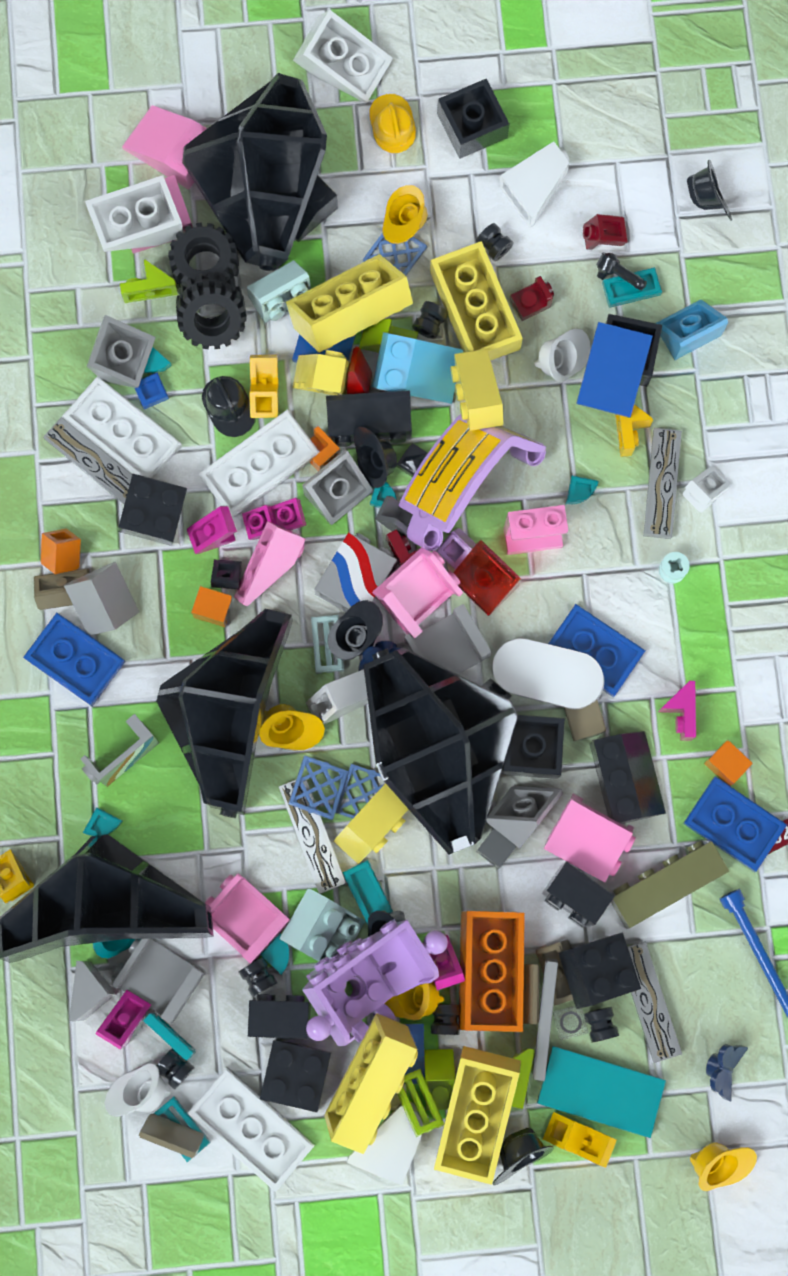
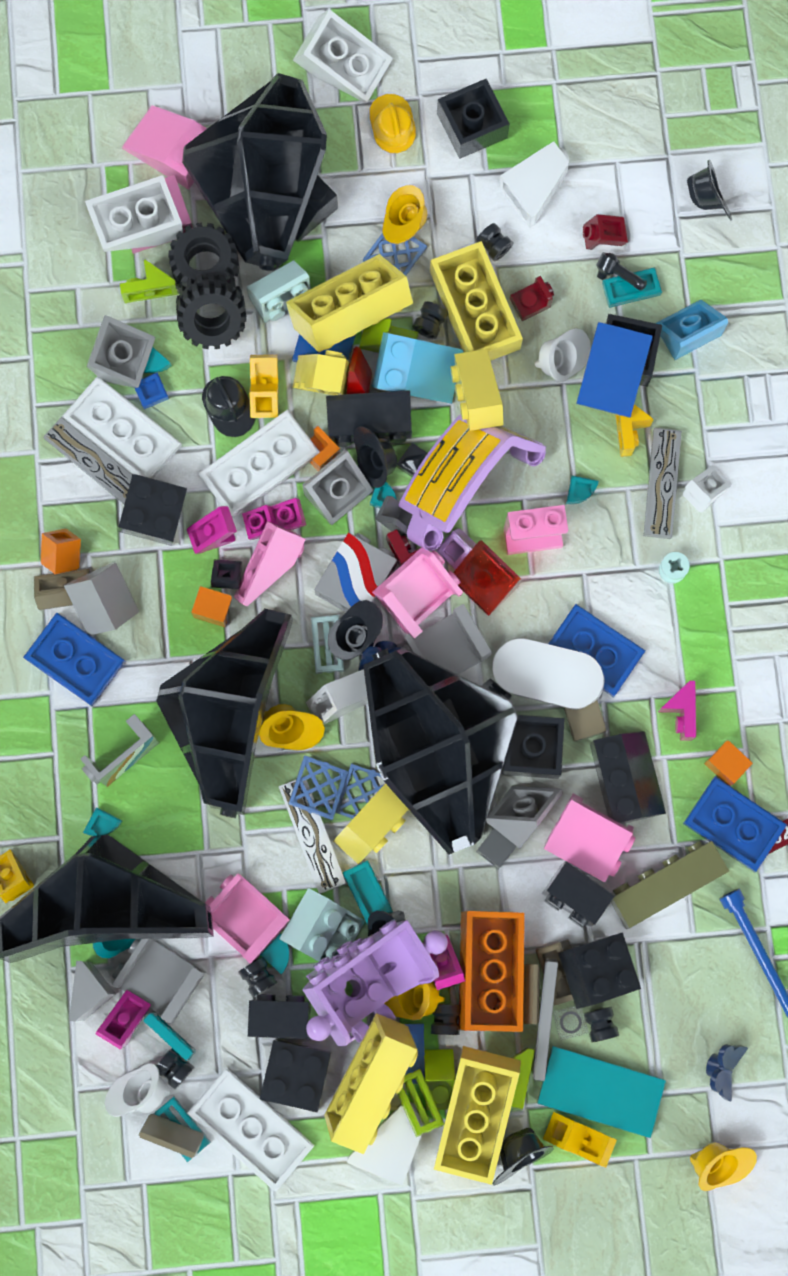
light grey tile [628,941,682,1063] -> none

